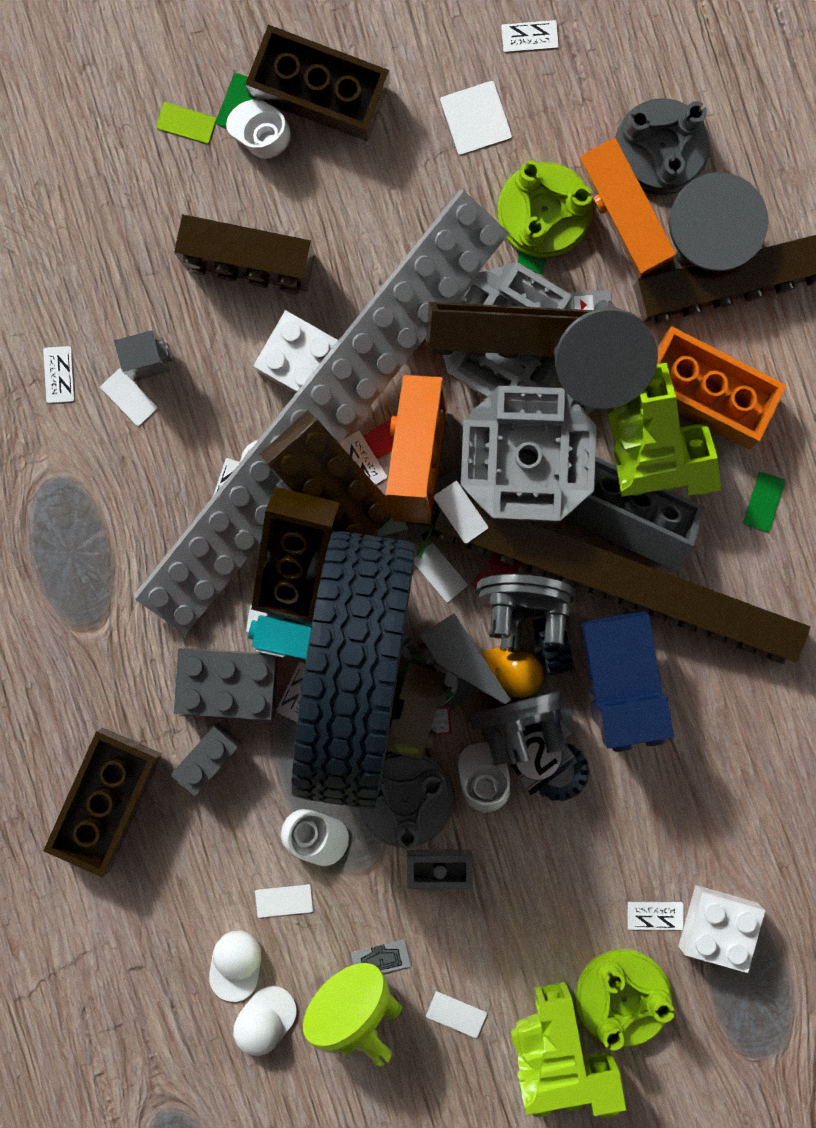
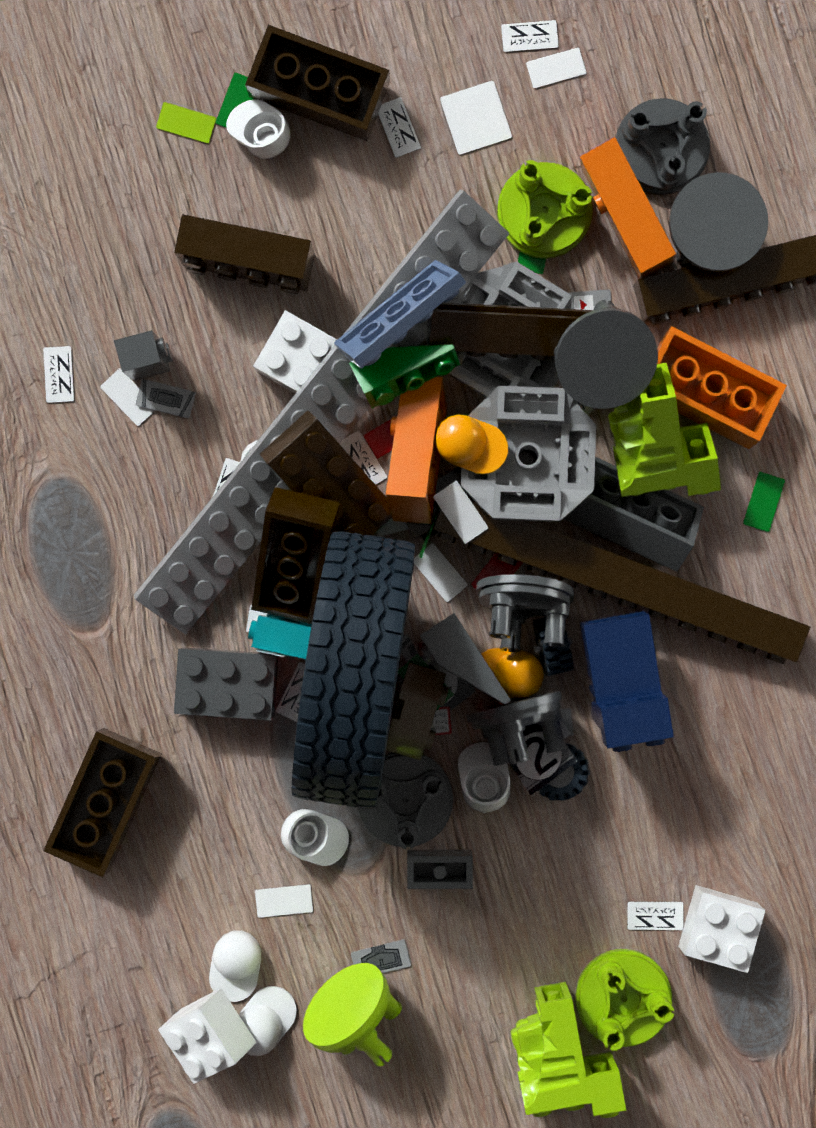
dark grey brick [171,723,242,796] -> none
white sticker [426,991,487,1038] -> none
none -> sticker [135,379,196,418]
none -> white brick [158,988,257,1084]
none -> sand blue plate [334,260,466,369]
none -> green slope [349,344,461,409]
none -> white sticker [378,97,421,158]
none -> light orange cap [435,414,508,474]
none -> white sticker [526,48,586,88]

